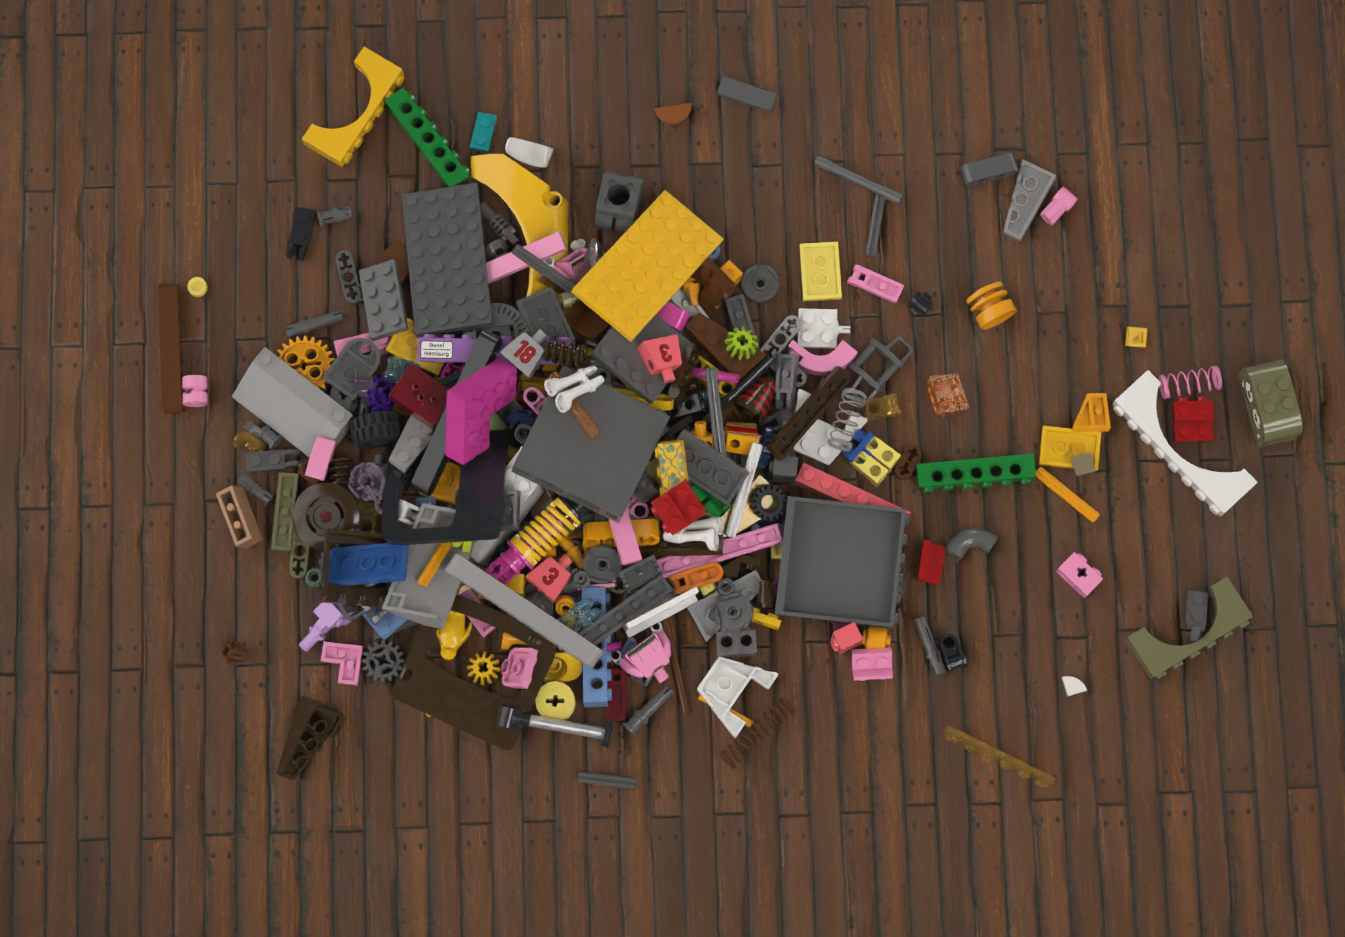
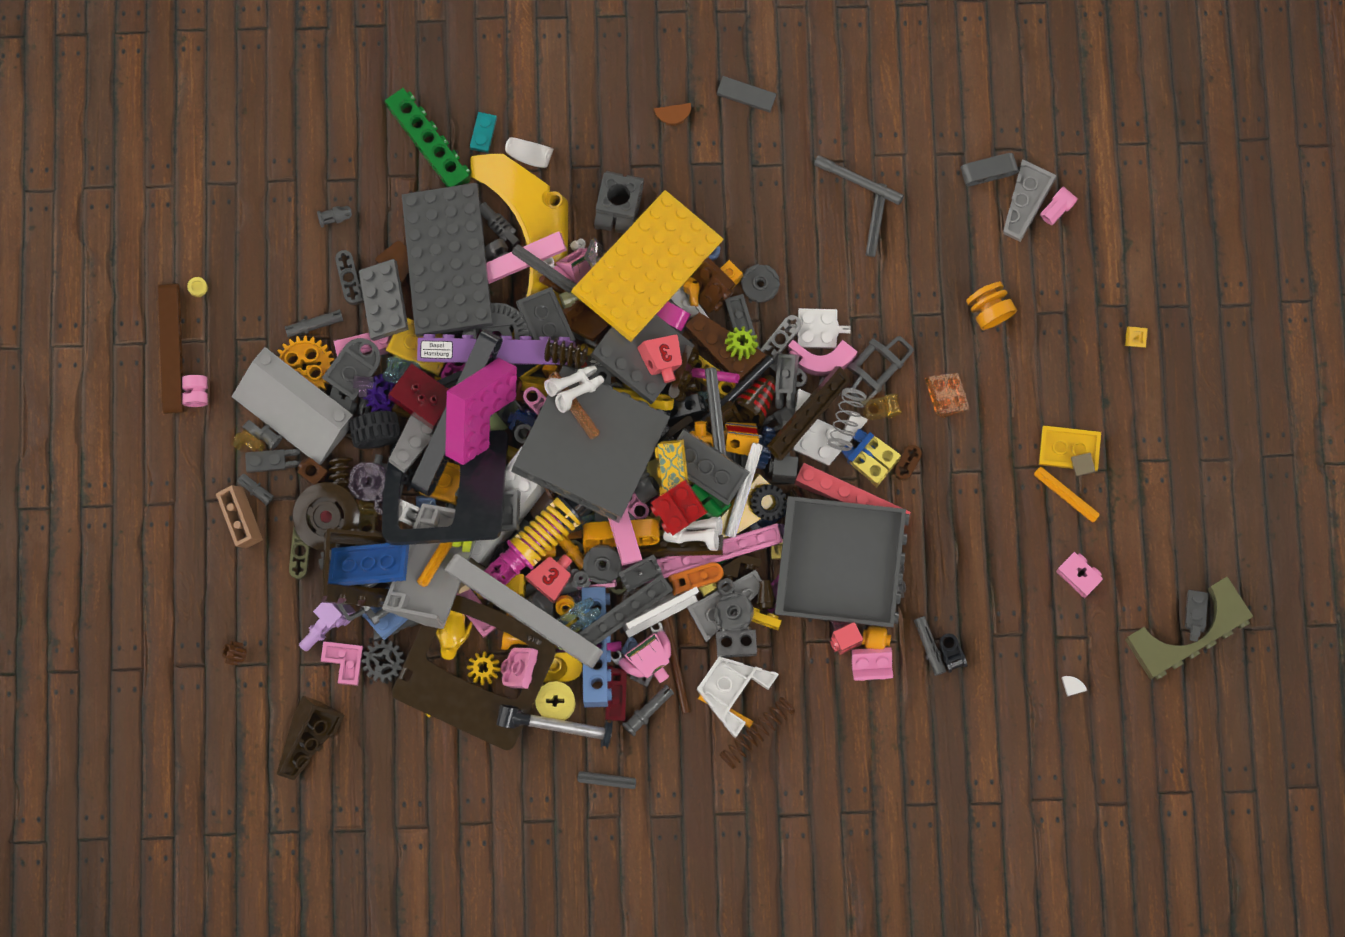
olive plate [271,472,299,552] -> none
black hinge [287,207,316,261] -> none
yellow arch [302,47,404,167] -> none
bright pink slope [305,436,336,481] -> none
sand green plate [305,568,323,588] -> none
light grey torso [500,328,548,378] -> none
light yellow plate [799,242,842,301] -> none
bright pink plate [847,265,904,304] -> none
black gear [909,291,933,315] -> none
green brick [915,454,1036,493] -> none
red panel [917,540,945,585] -> none
clear yellow plate [943,725,1056,788] -> none
dark grey cylinder [944,528,998,560] -> none
light orange wing [1072,393,1111,432] -> none
white arch [1112,370,1258,517] -> none
bright pink piece [1159,366,1222,399] -> none
red plate [1172,397,1214,443] -> none
olive brick [1238,359,1303,448] -> none

